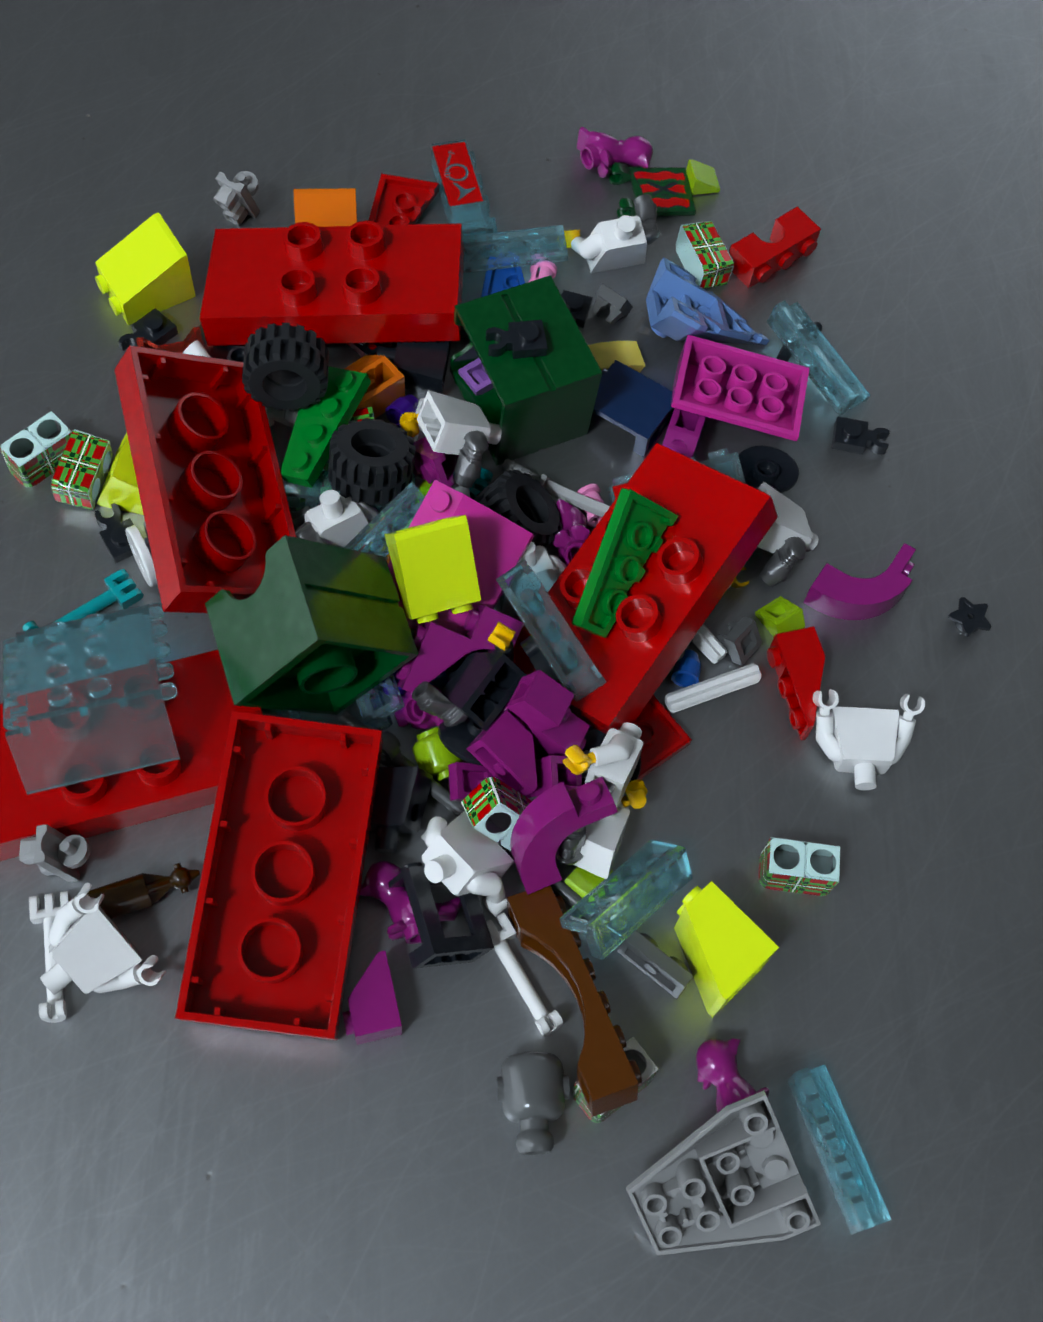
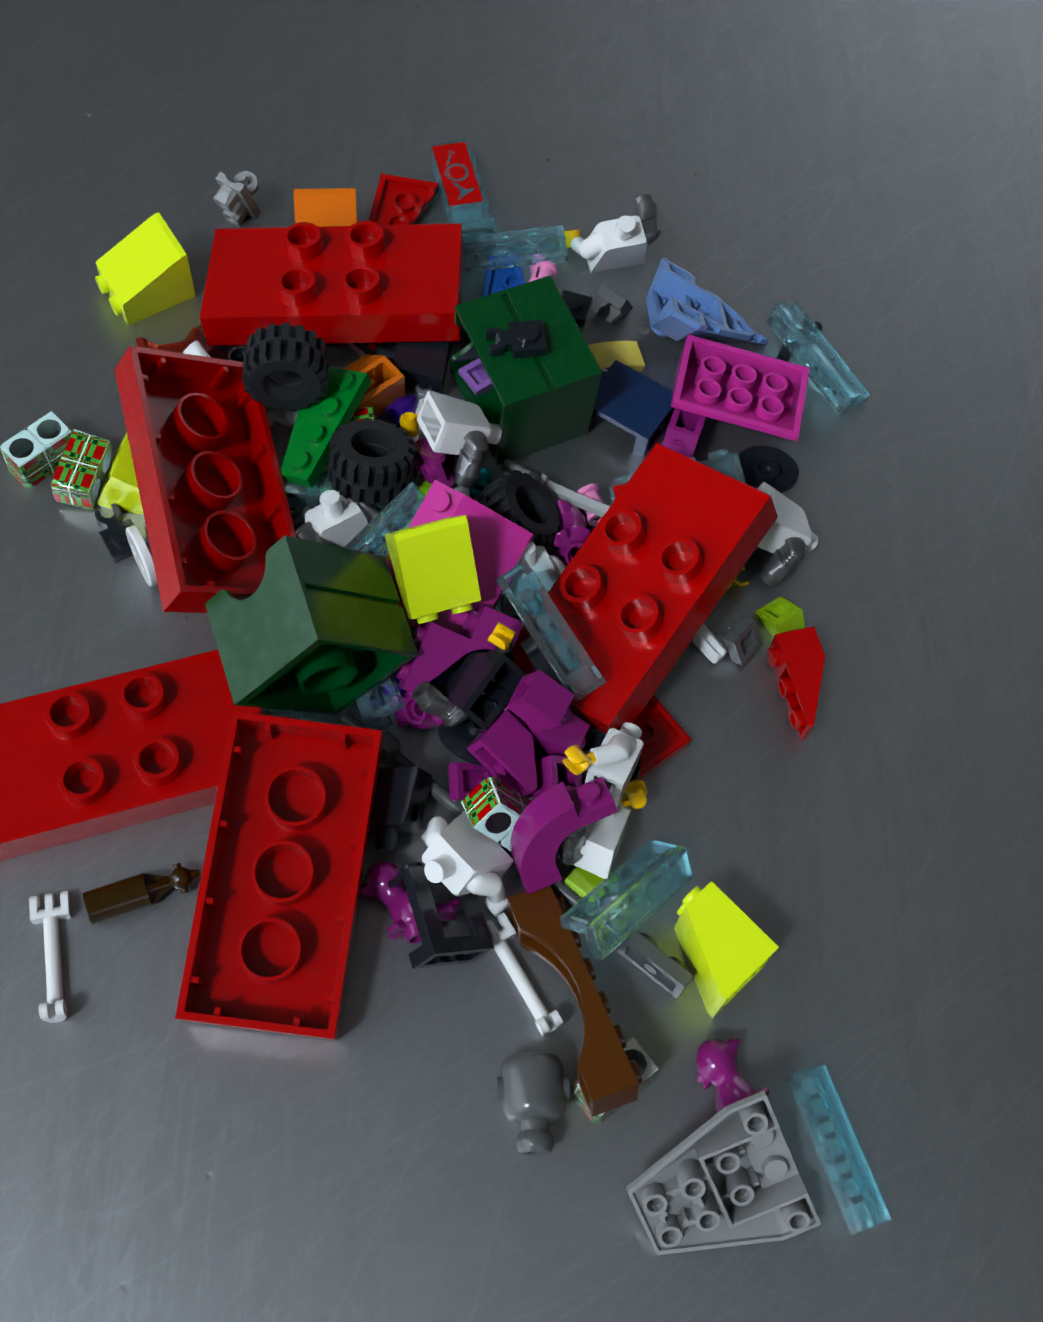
clear light blue windscreen [3,603,180,795] -> none
light grey hips [19,825,91,882] -> none
teal hinge [22,569,144,649] -> none
white torso [40,883,166,995] -> none
black plate [118,308,178,351] -> none
magenta slope [342,950,402,1045] -> none
lime head [412,727,464,782] -> none
green wing [572,488,678,638] -> none
magenta animal [577,127,653,178] -> none
dark green flag [609,163,696,219] -> none
white axle [664,663,762,713] -> none
blue hose [671,650,701,687] -> none
piece [676,221,734,289] -> none
lime slope [686,159,721,195] -> none
red arch [729,206,821,289] -> none
piece [758,837,840,896] -> none
magenta arch [803,543,916,620] -> none
white torso [812,689,925,790] -> none
black plate [831,416,890,455] -> none
black plate [948,597,991,637] -> none

